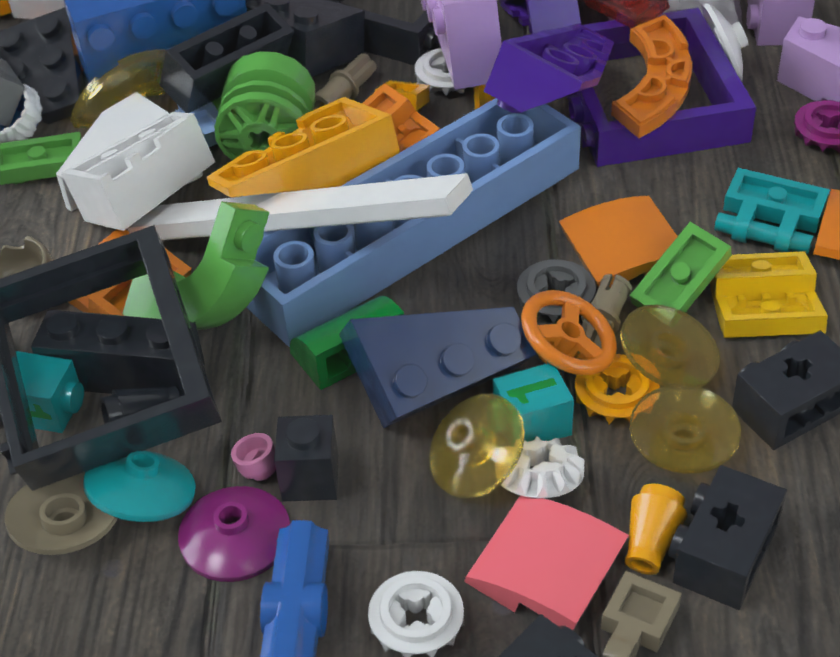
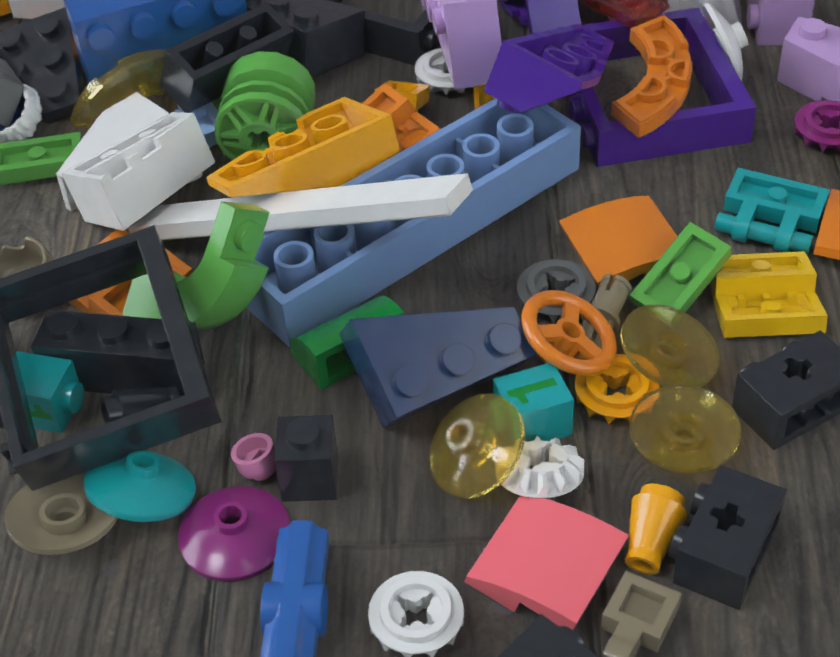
dark tan axle [314,54,377,110] -> none

